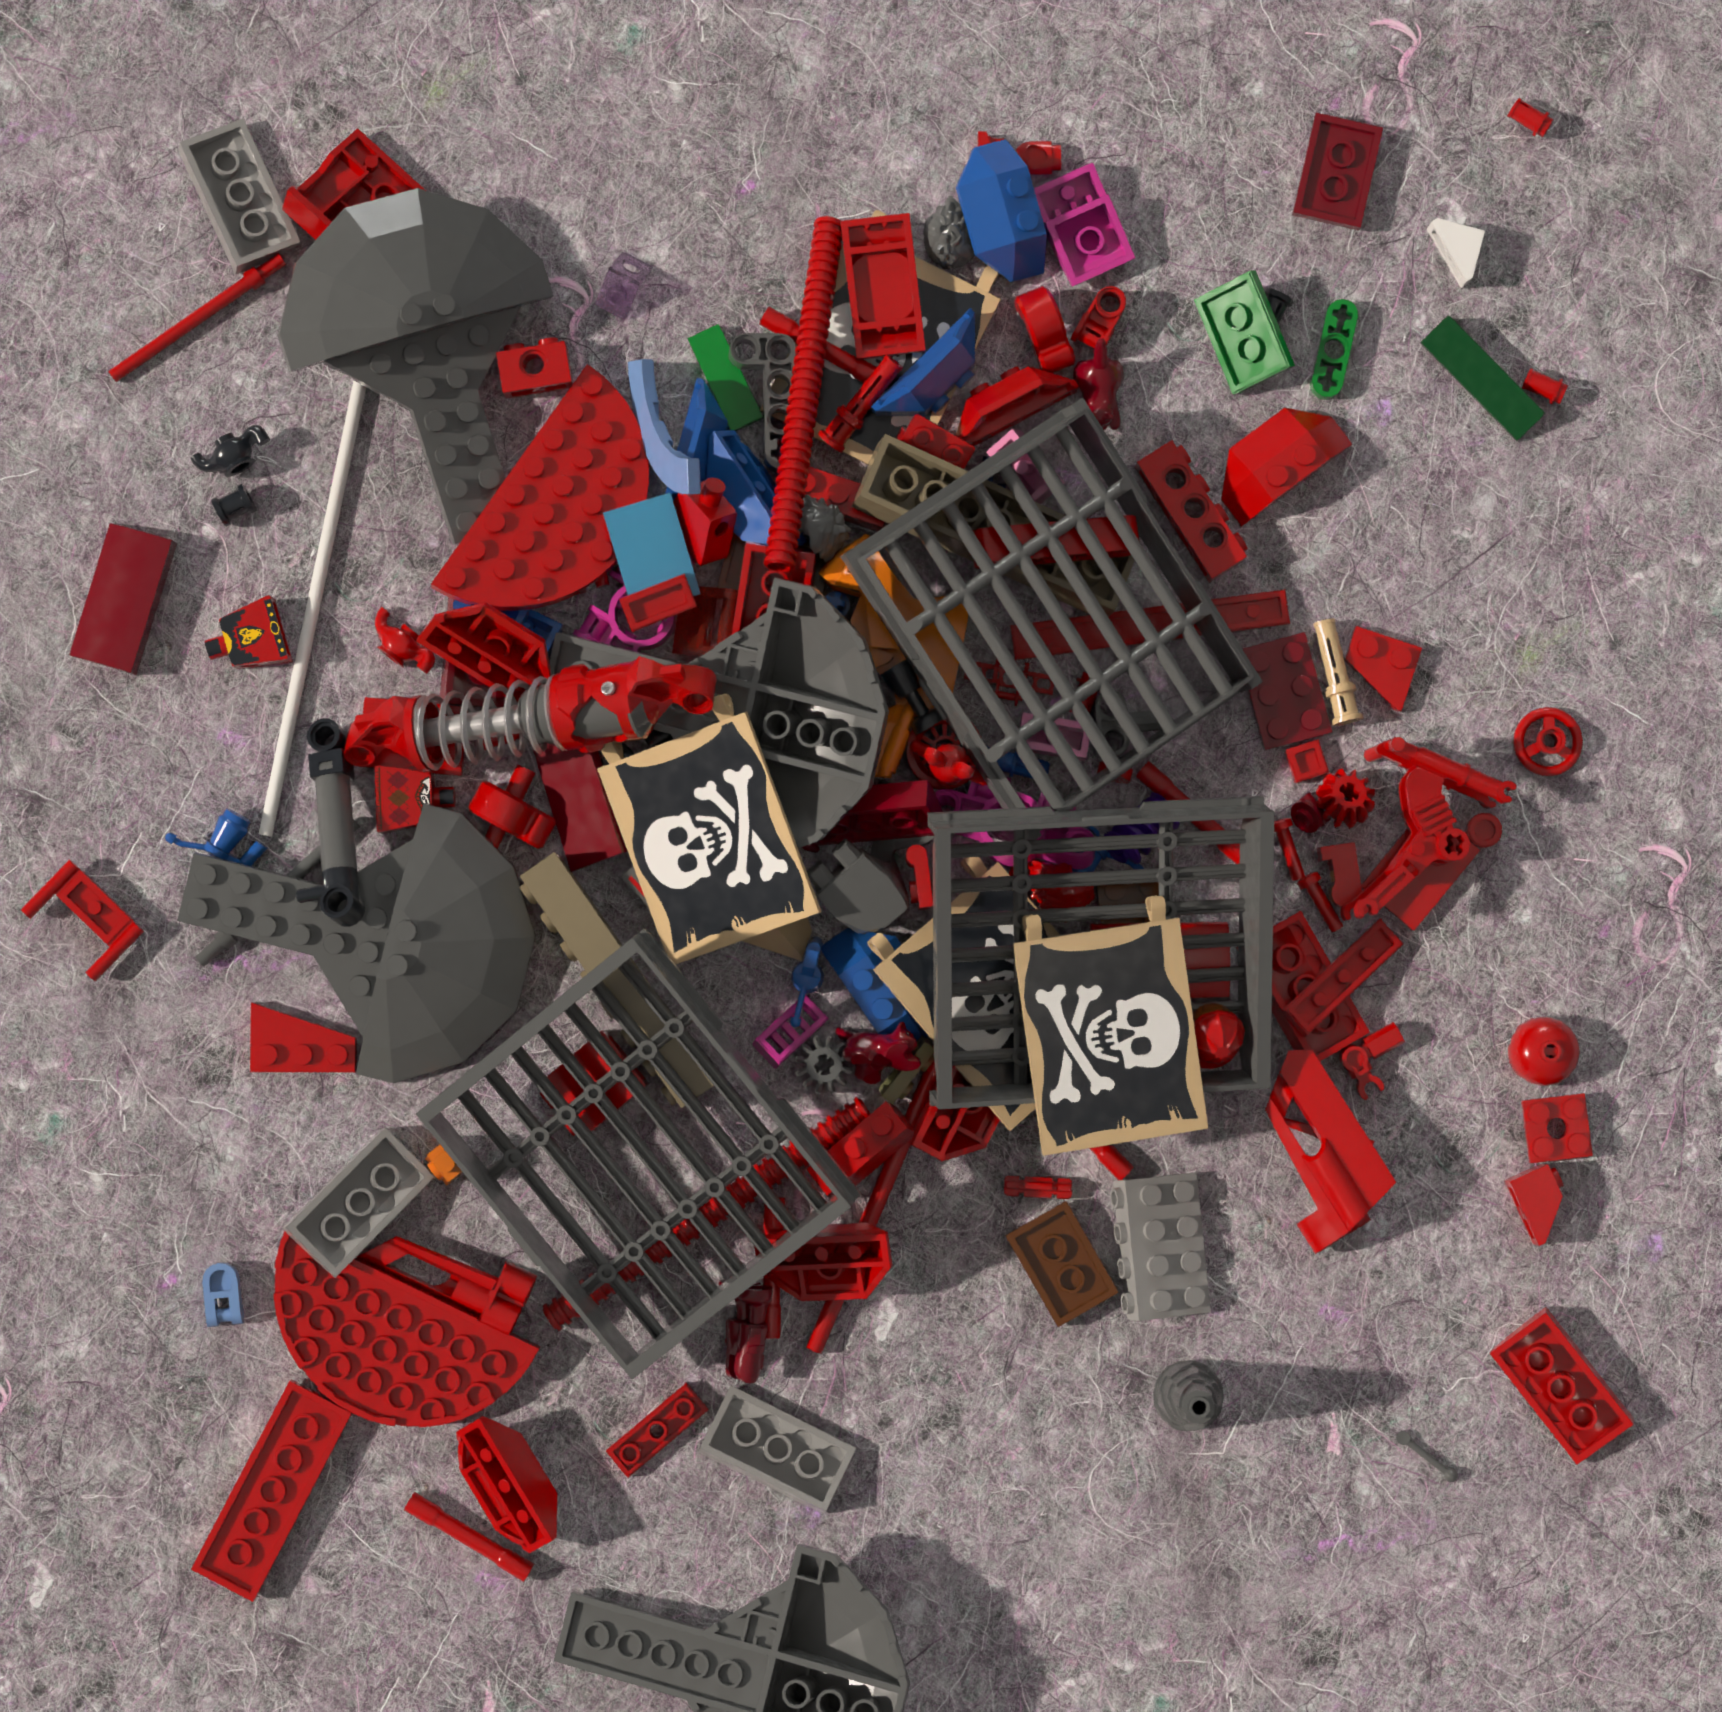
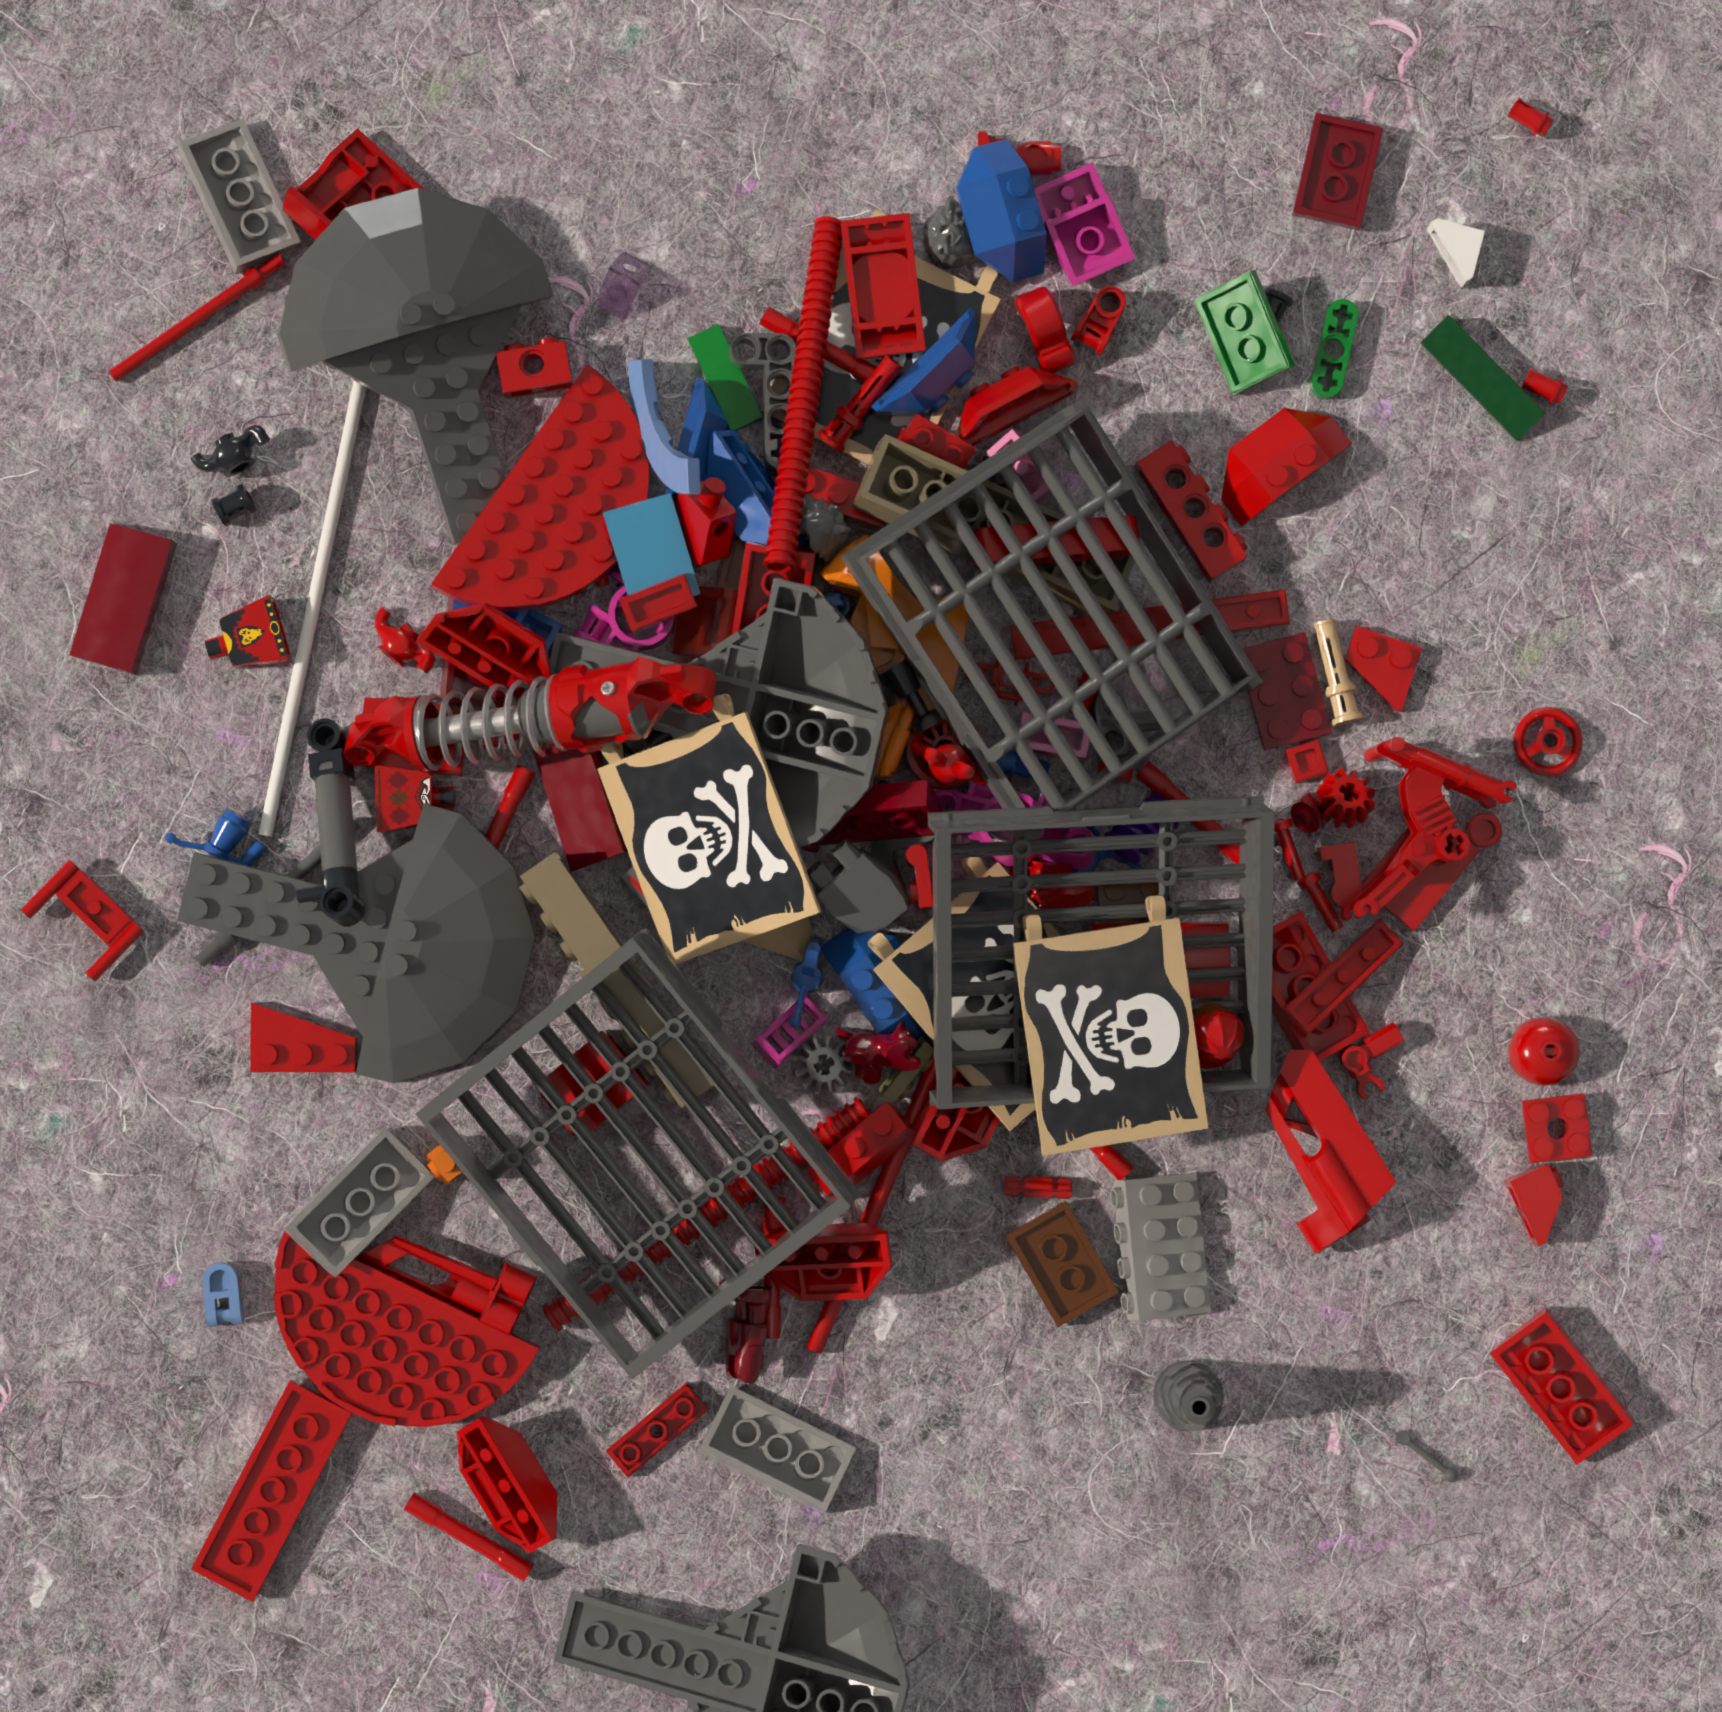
red animal [468,781,556,849] -> none
dark red animal [1073,338,1124,430] -> none

